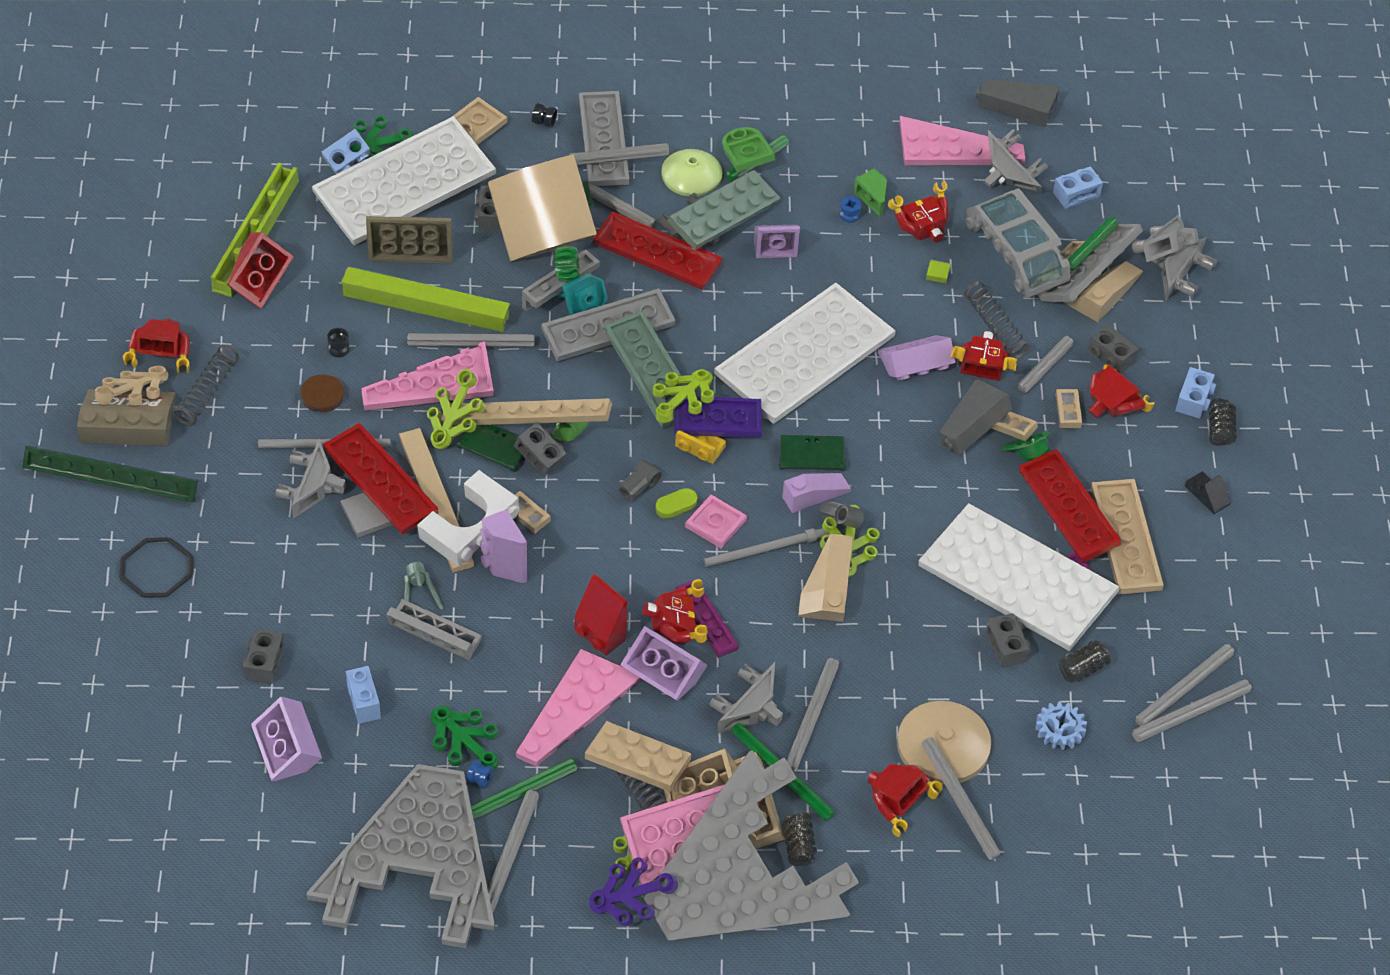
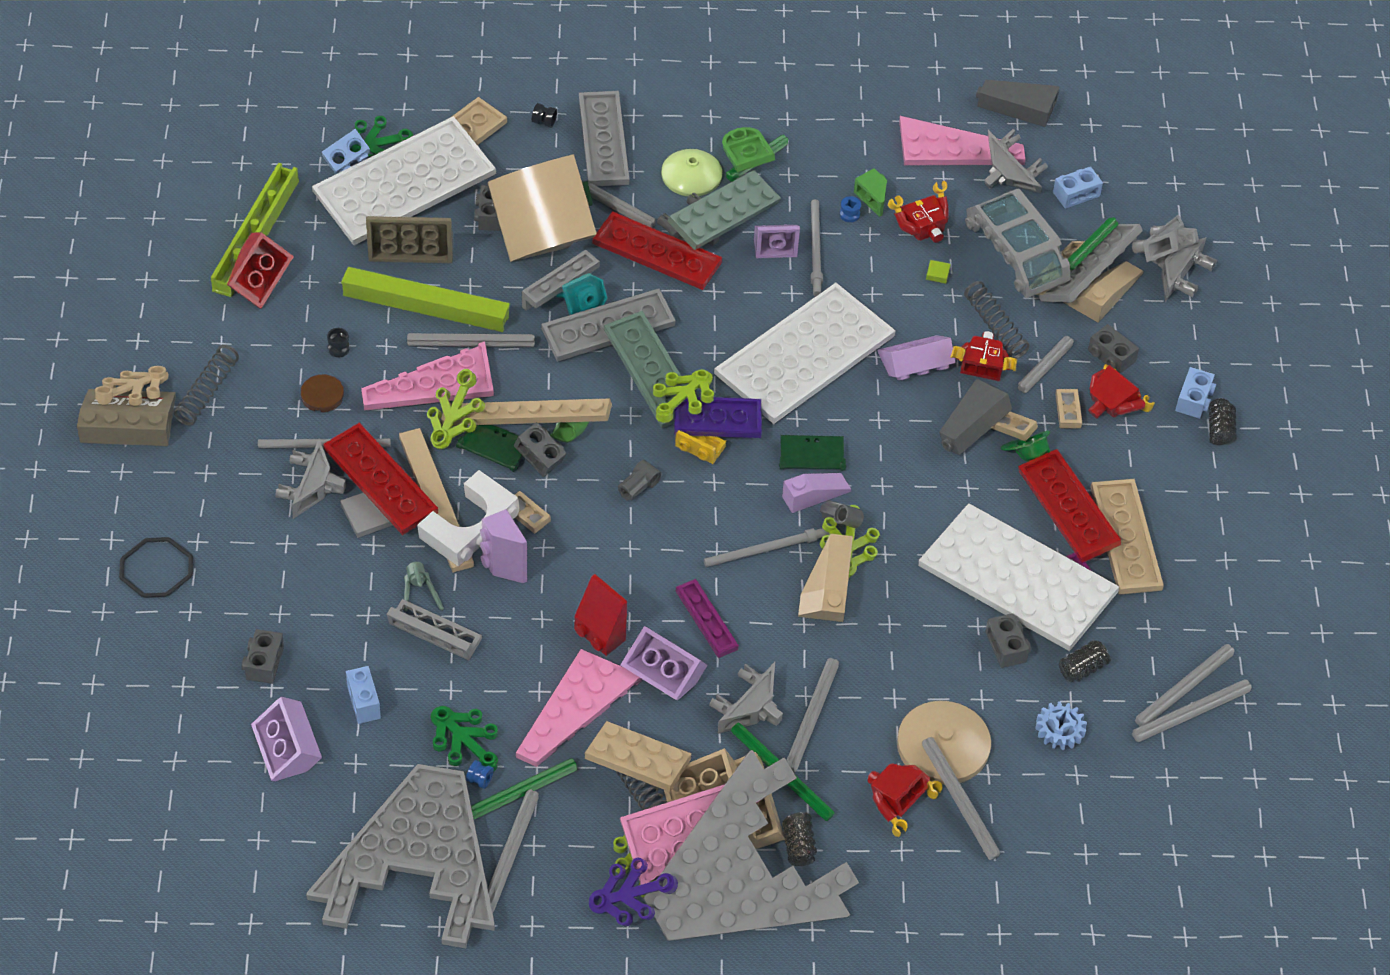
dark green plate [22,446,198,502] -> none
red torso [123,318,190,373] -> none
green gear [554,246,580,282] -> none
light grey axle [569,143,669,165] -> none
red torso [642,579,707,645] -> none
lime tile [656,488,697,519] -> none
bright pink tile [685,495,747,549] -> none
black slope [1185,471,1231,515] -> none
none -> light grey bar [811,199,823,296]

